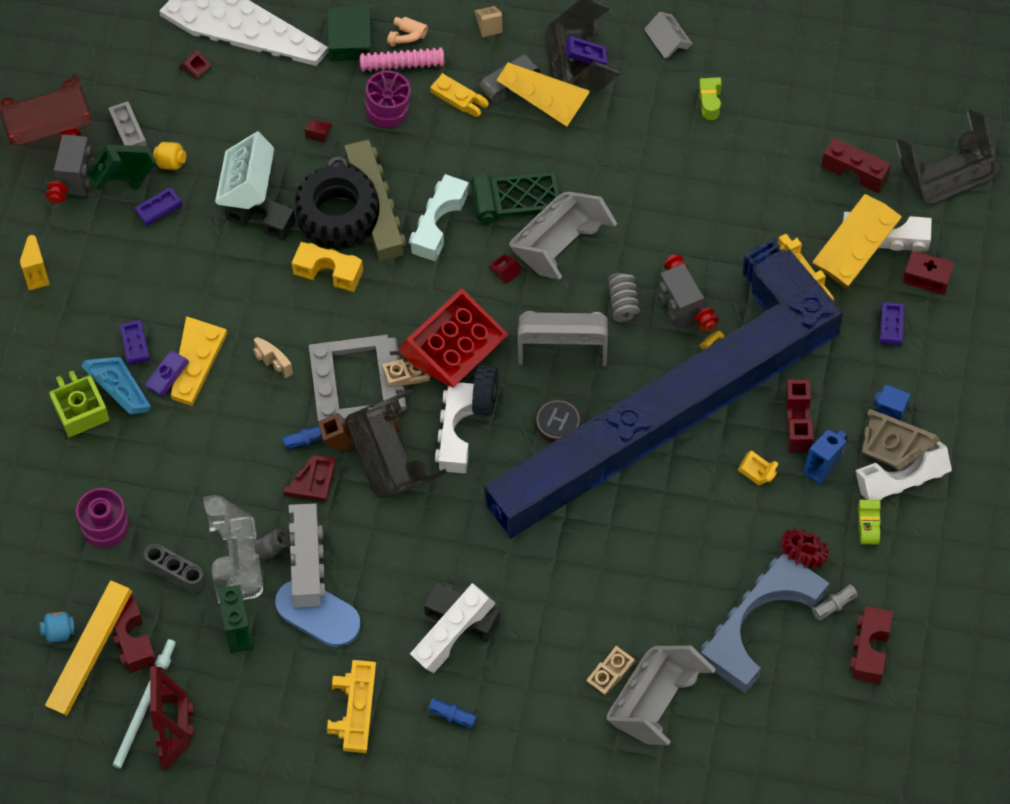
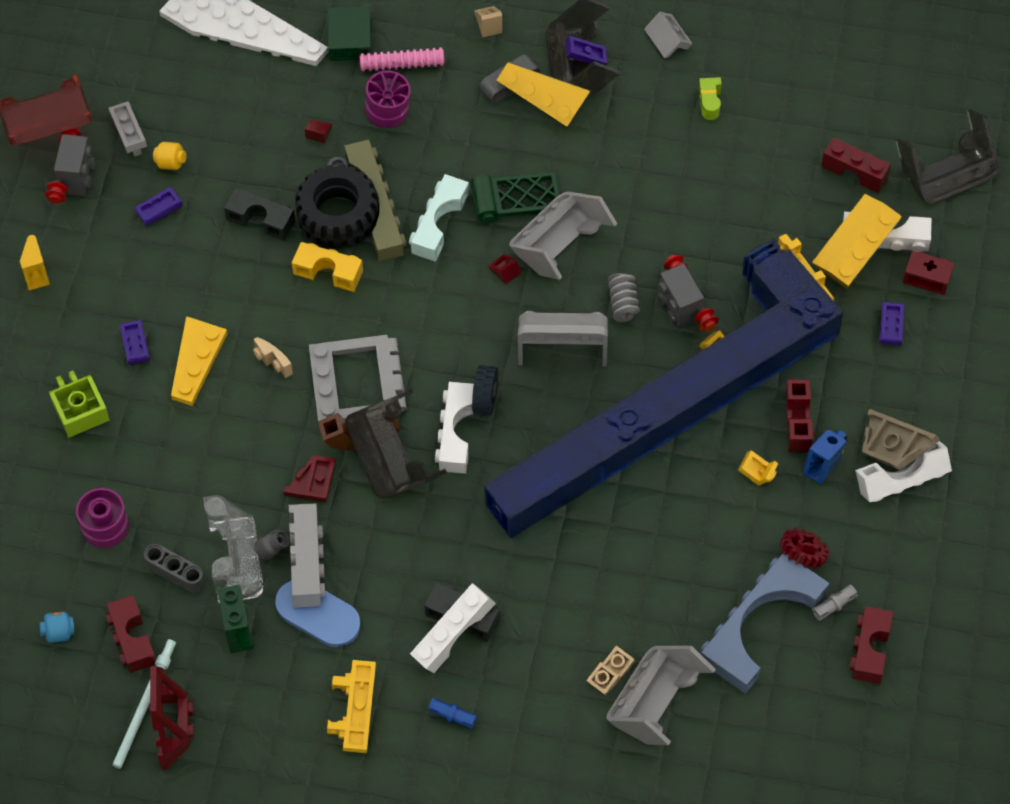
yellow tile [45,580,132,716] -> none
dark azure wing [81,357,151,414] -> none
dark green panel [87,144,156,190] -> none
dark purple plate [145,350,189,397] -> none
dark red slope [180,50,211,79] -> none
light aqua slope [215,131,274,209] -> none
blue pin [282,426,323,450] -> none
tan slope [382,359,430,386] -> none
light nougat plant [387,17,428,47] -> none
red slope [398,288,509,388] -> none
yellow hinge [430,73,489,117] -> none
black tile [536,400,581,443] -> none
lime leg [857,500,880,545] -> none
blue brick [873,384,910,421] -> none

